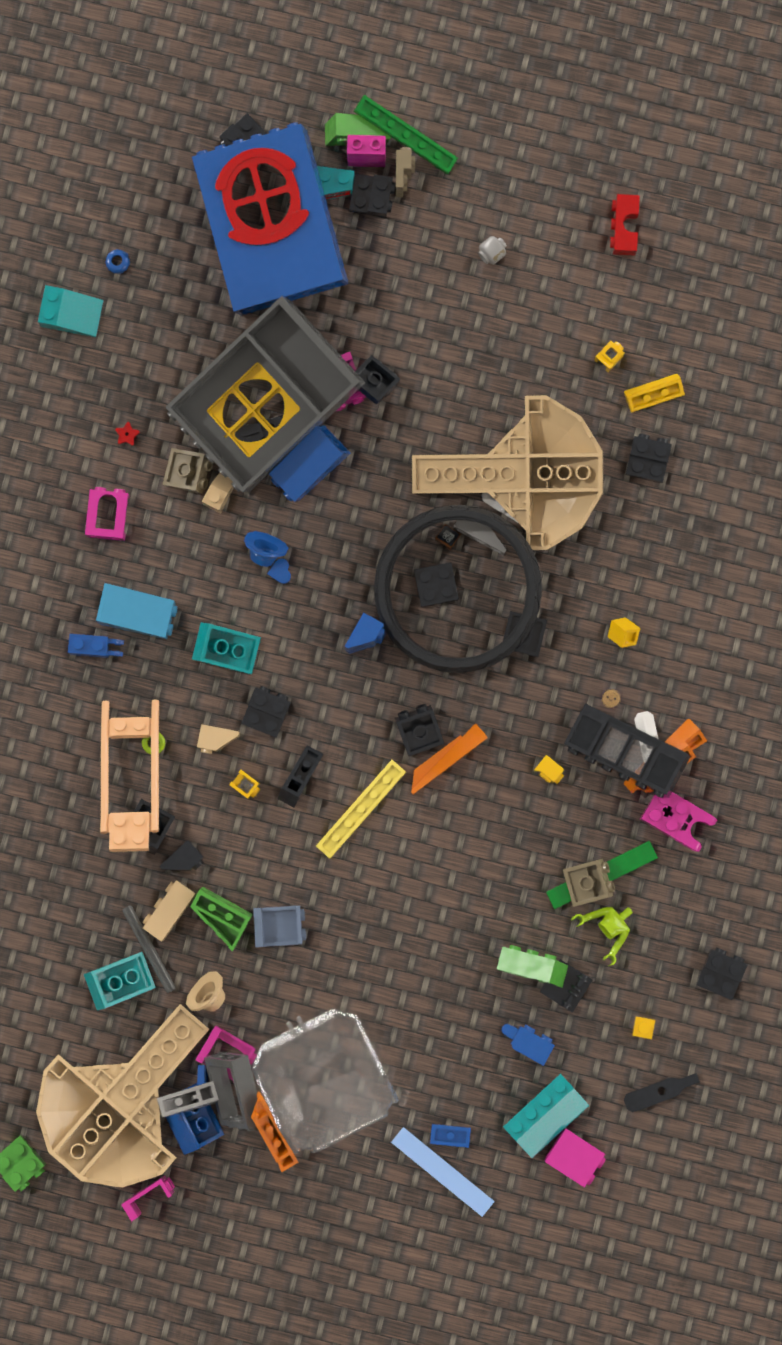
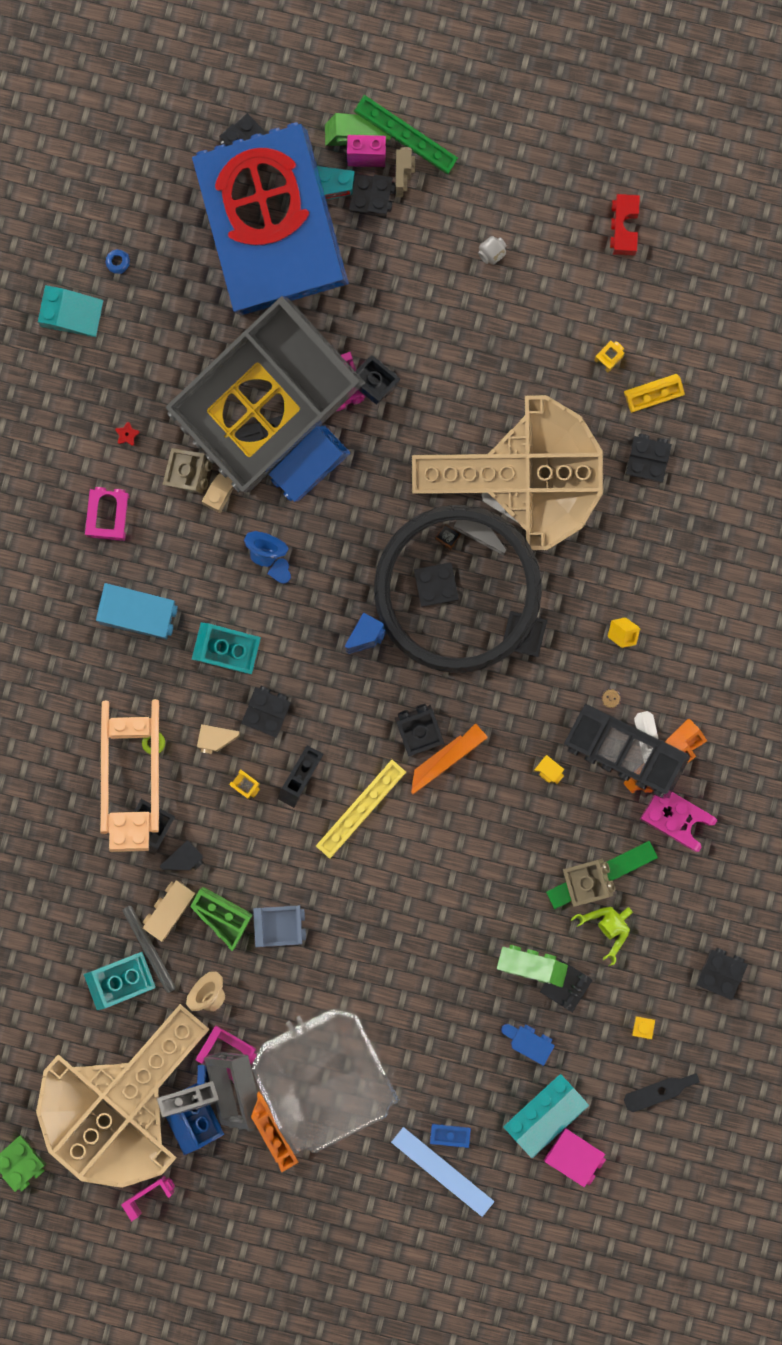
blue hinge [68,634,124,658] -> none

